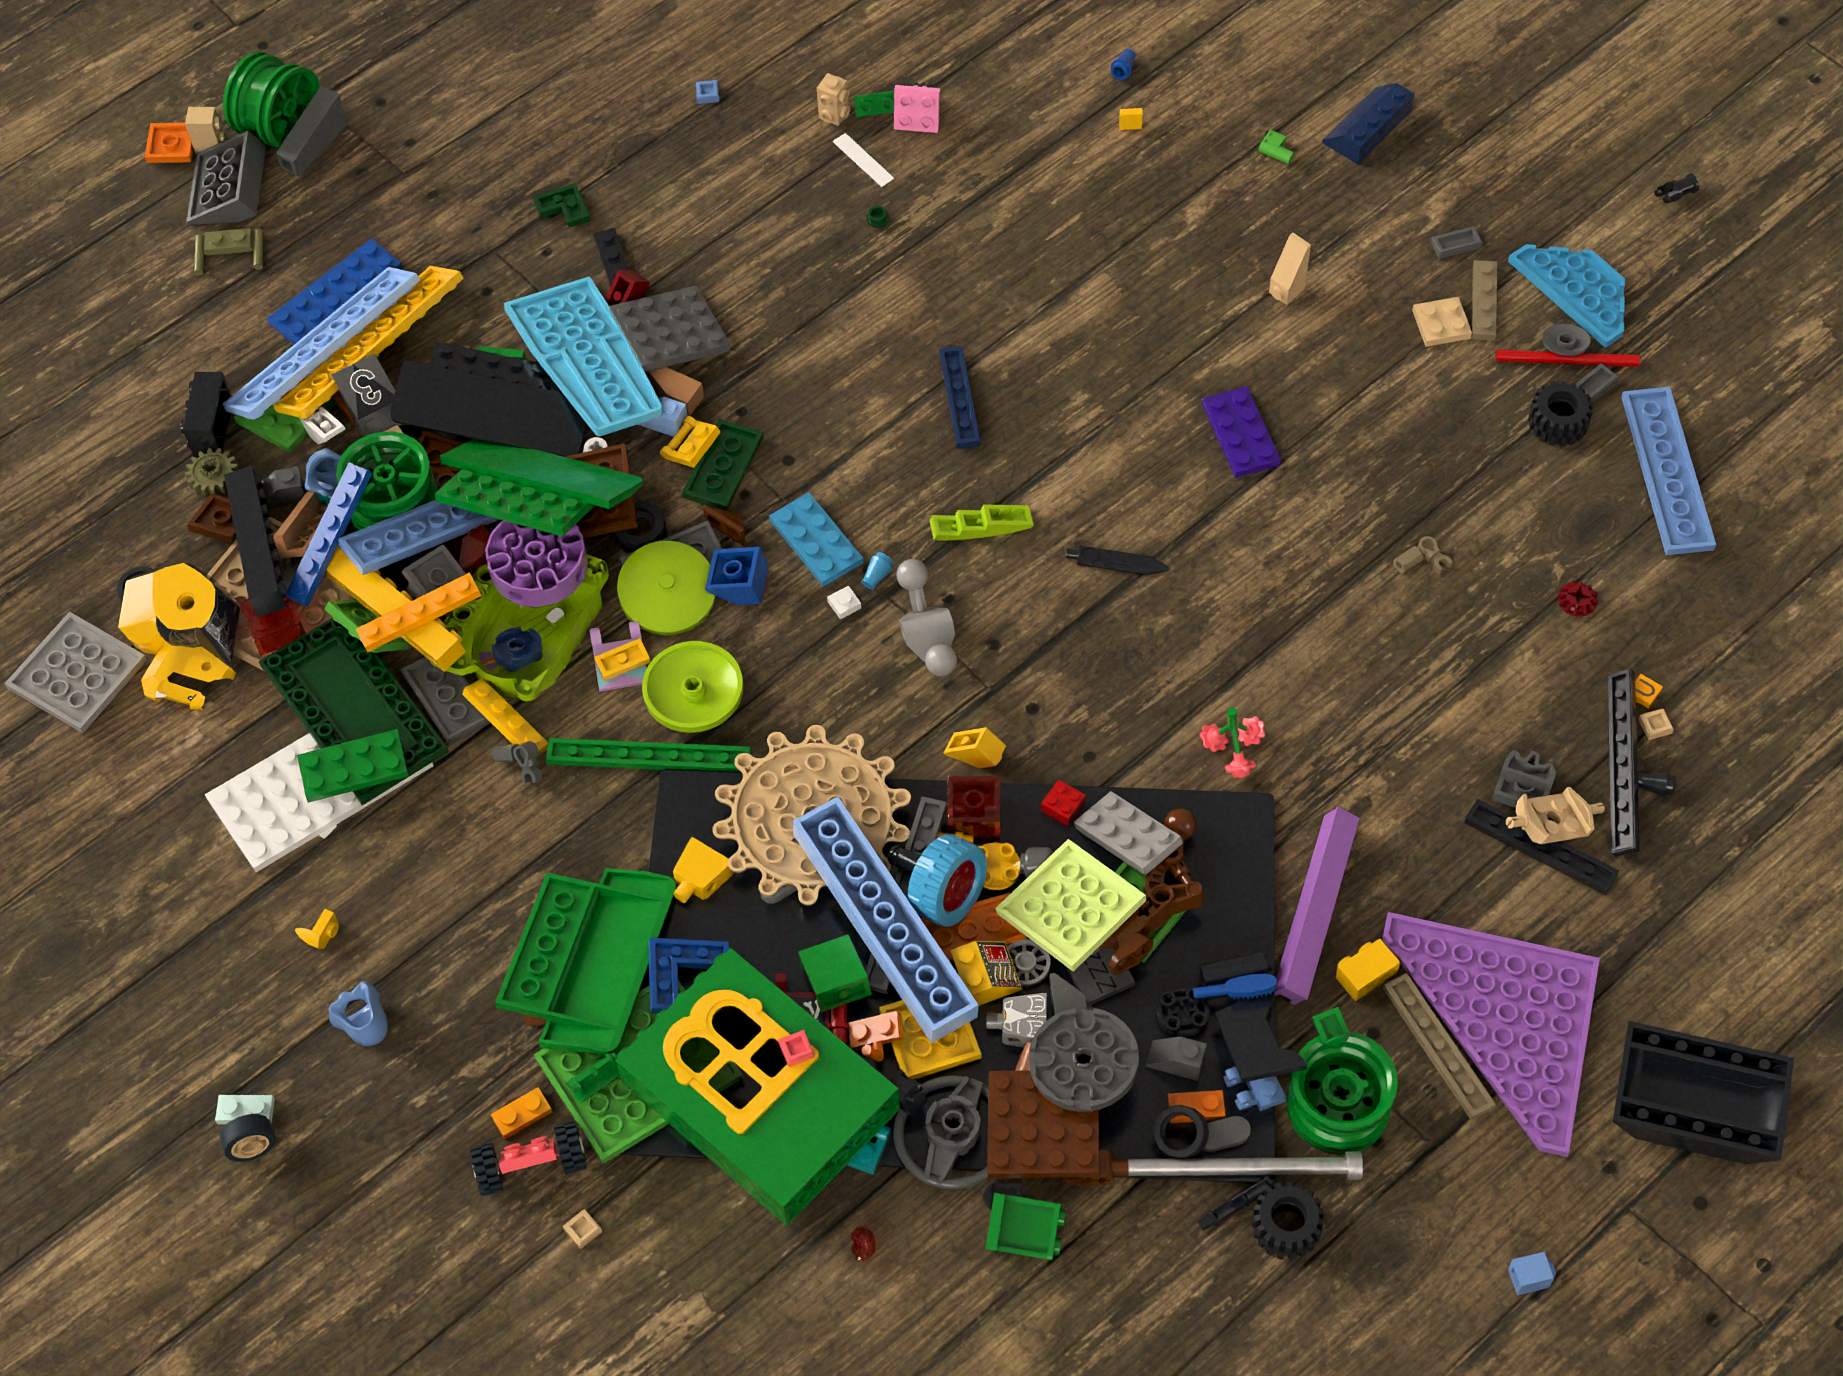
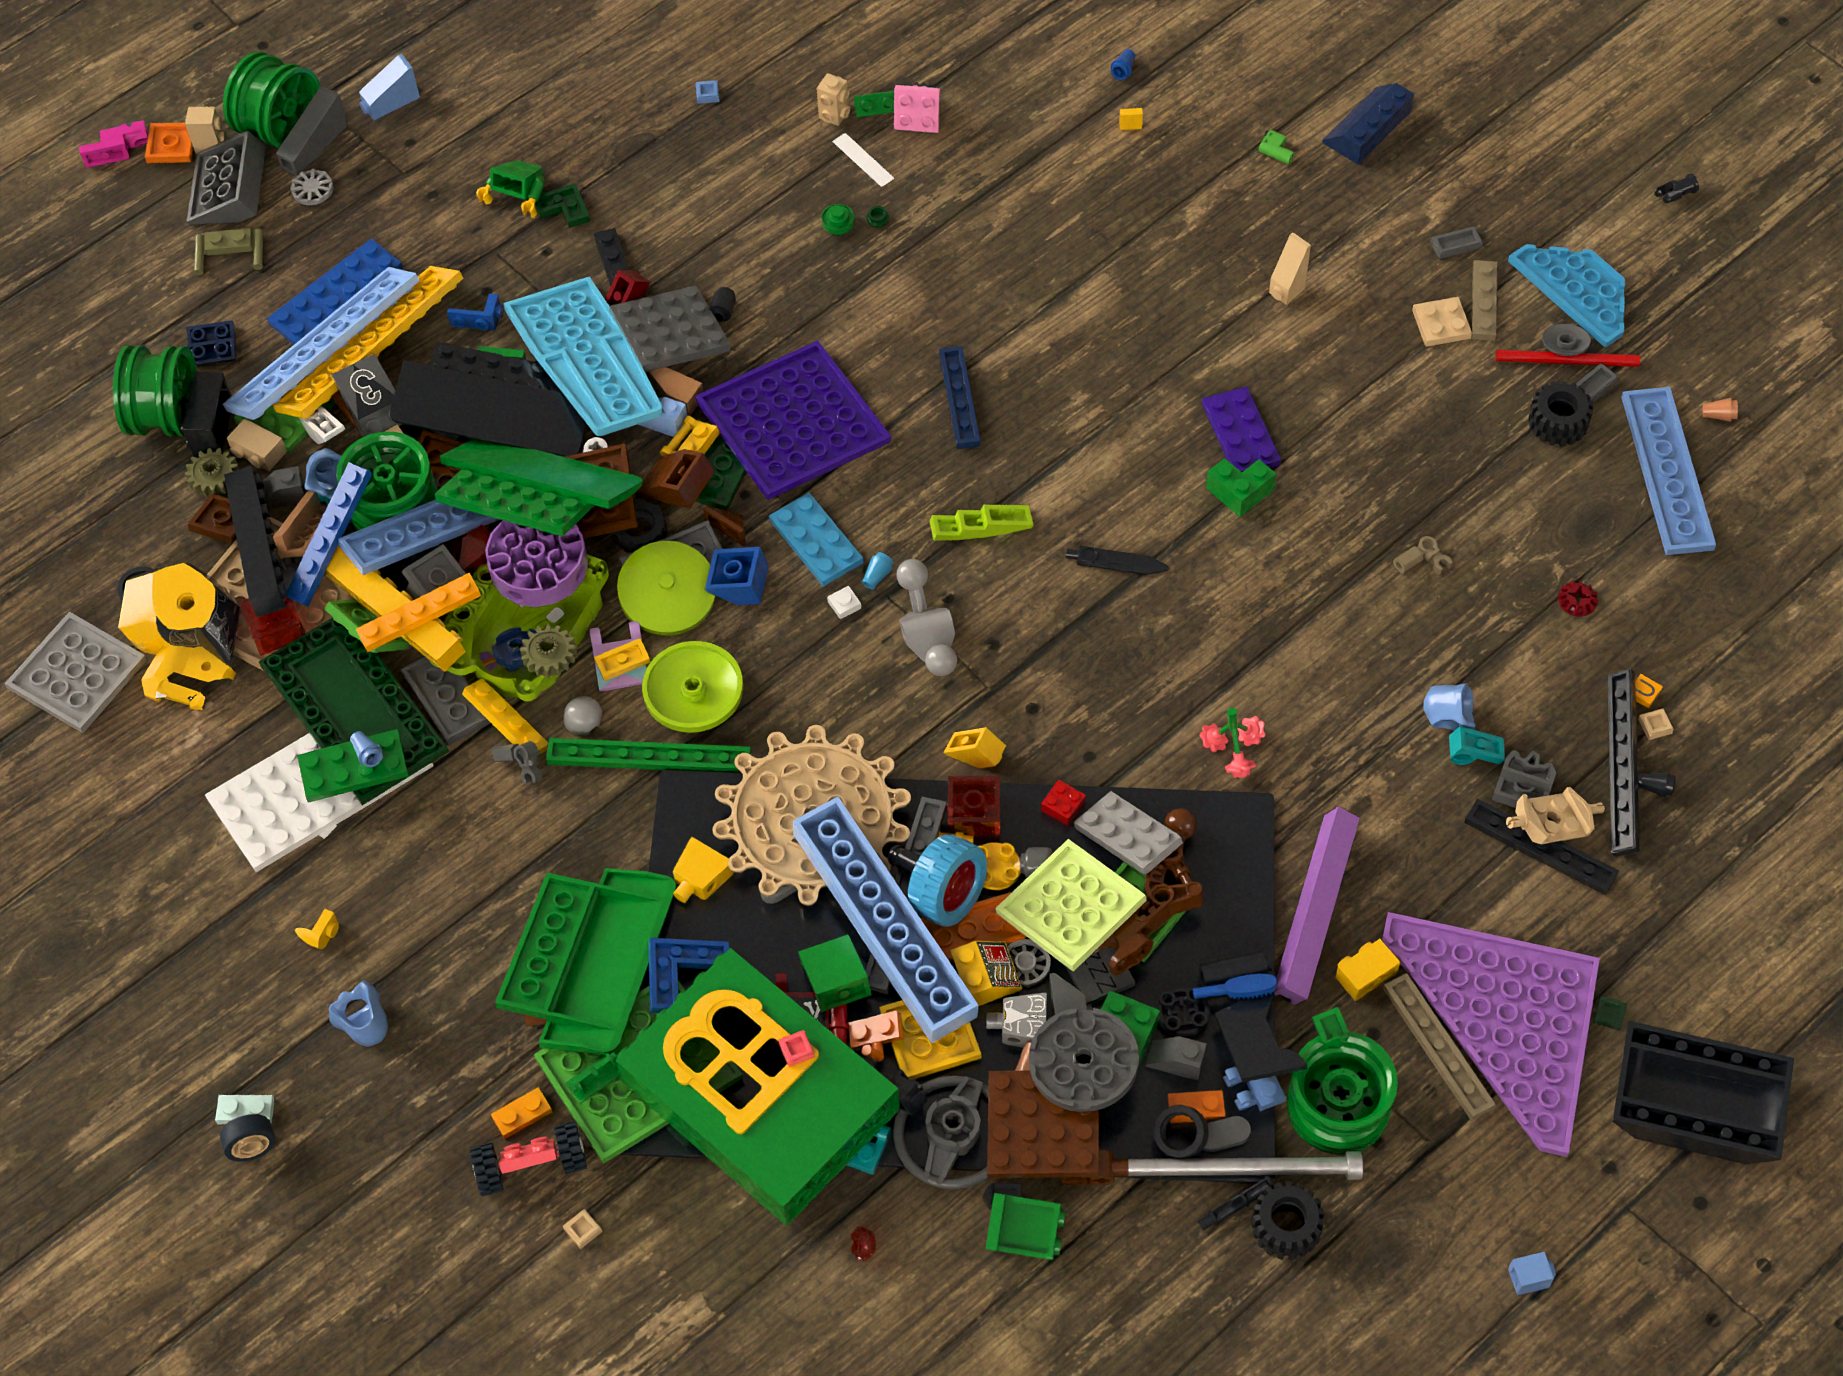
none -> dark pink plate [79,120,149,168]
none -> green wheel [113,345,198,437]
none -> dark blue slope [186,320,236,366]
none -> tan brick [227,418,287,472]
none -> light grey wheel [291,169,333,205]
none -> medium blue cone [350,731,383,767]
none -> medium blue slope [359,54,420,120]
none -> blue bracket [447,294,504,331]
none -> green torso [477,160,545,218]
none -> olive gear [520,624,577,678]
none -> light grey hair [563,696,603,736]
none -> reddish brown slope [635,449,715,508]
none -> dark purple plate [696,341,891,500]
none -> black brick [709,287,736,322]
none -> green plate [821,204,855,235]
none -> green brick [1101,991,1160,1066]
none -> green brick [1206,458,1276,517]
none -> medium blue piece [1423,683,1476,730]
none -> teal plate [1449,726,1505,765]
none -> clear green tile [1593,996,1627,1031]
none -> nougat cone [1702,398,1738,422]

